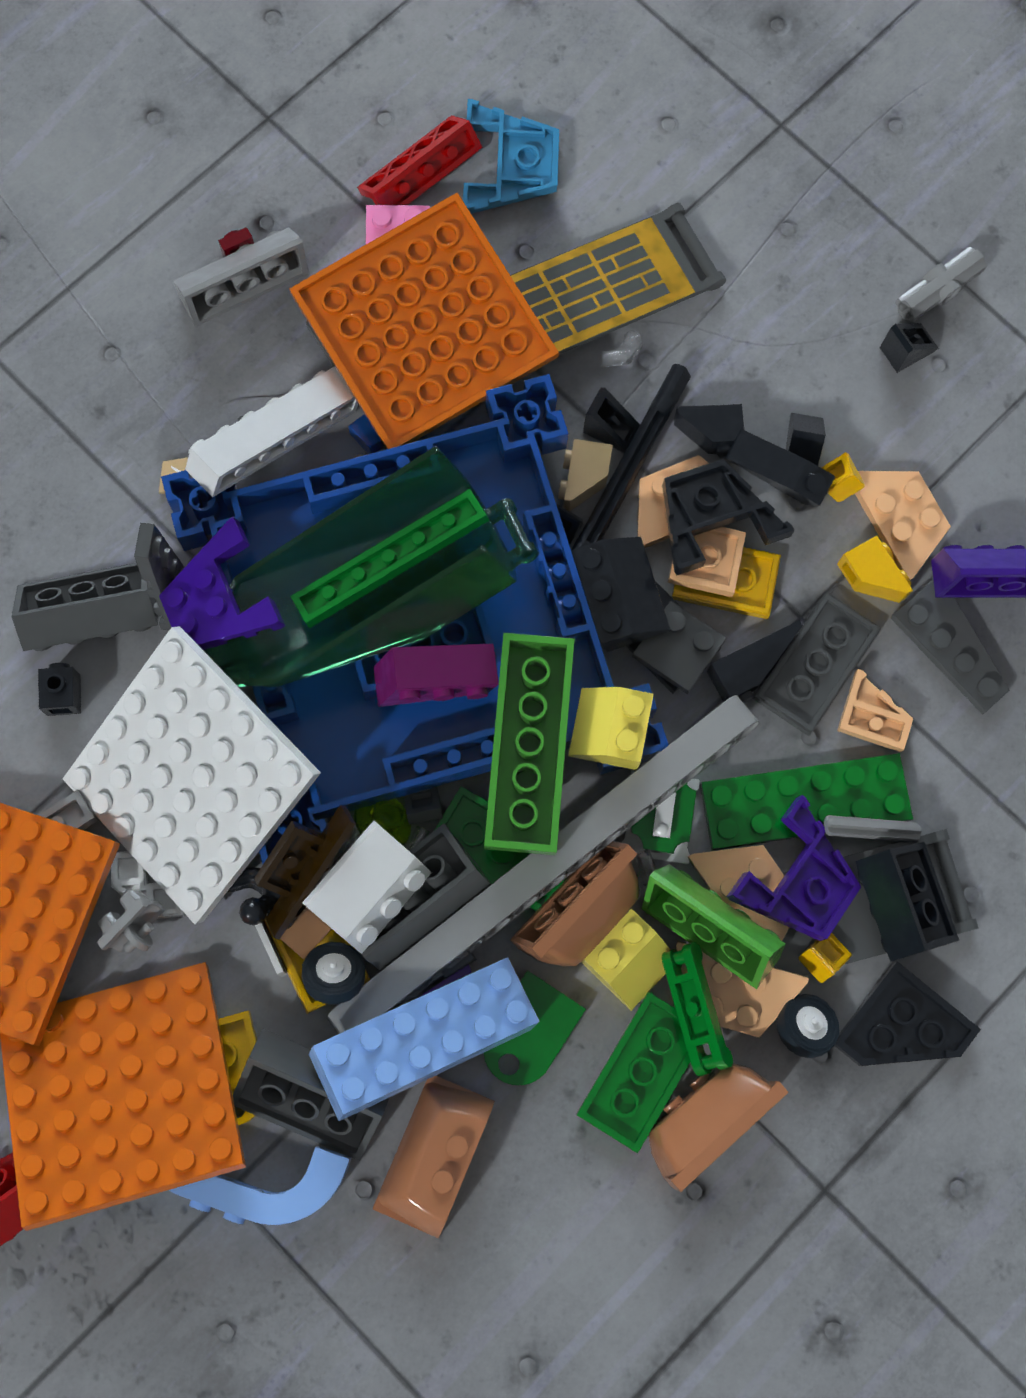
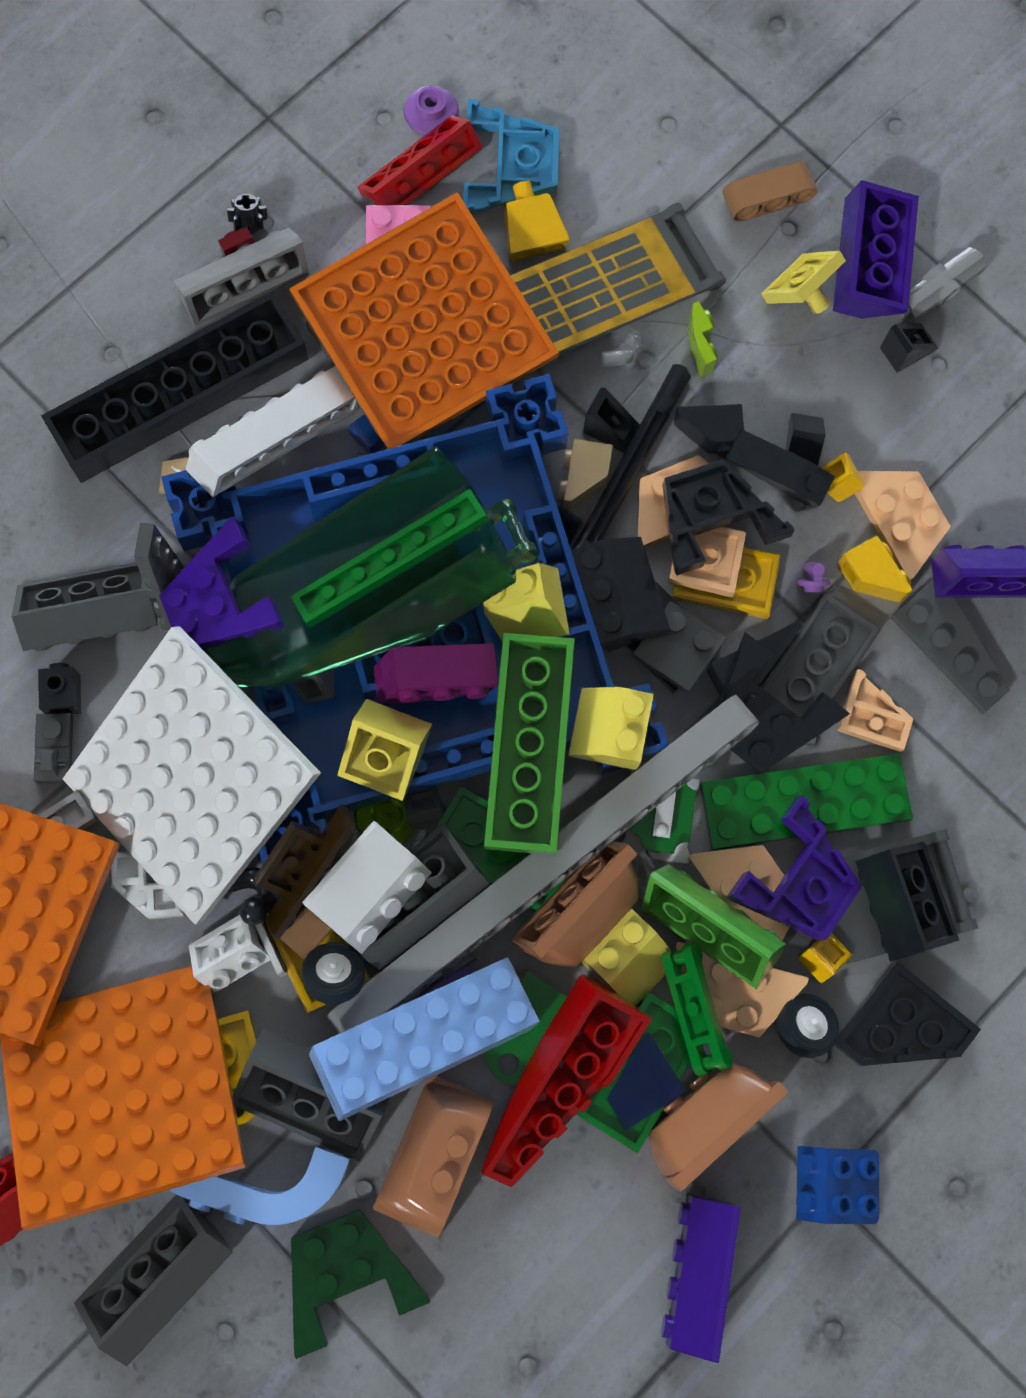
light grey hips [97,889,165,953] -> none
light grey axle [823,815,922,842] -> none
none -> dark grey hinge [33,713,73,783]
none -> black brick [41,291,309,483]
none -> dark grey slope [74,1194,233,1366]
none -> white bracket [189,915,270,992]
none -> black gear [227,193,268,234]
none -> dark grey slope [288,668,335,704]
none -> dark green wing [291,1209,430,1359]
none -> light yellow slope [337,699,432,801]
none -> medium lavender piece [404,86,459,135]
none -> light yellow slope [479,563,570,642]
none -> red wedge [481,974,652,1188]
none -> yellow torso [504,181,570,263]
none -> clear blue wing [606,1032,686,1130]
none -> dark purple slope [661,1195,741,1363]
none -> lime slope [688,301,718,378]
none -> black wing [716,632,850,773]
none -> medium nougat beam [722,161,817,222]
none -> light yellow tile [761,251,846,314]
none -> blue bracket [796,1146,879,1224]
none -> medium lavender plate [797,560,830,592]
none -> dark purple slope [833,180,919,319]

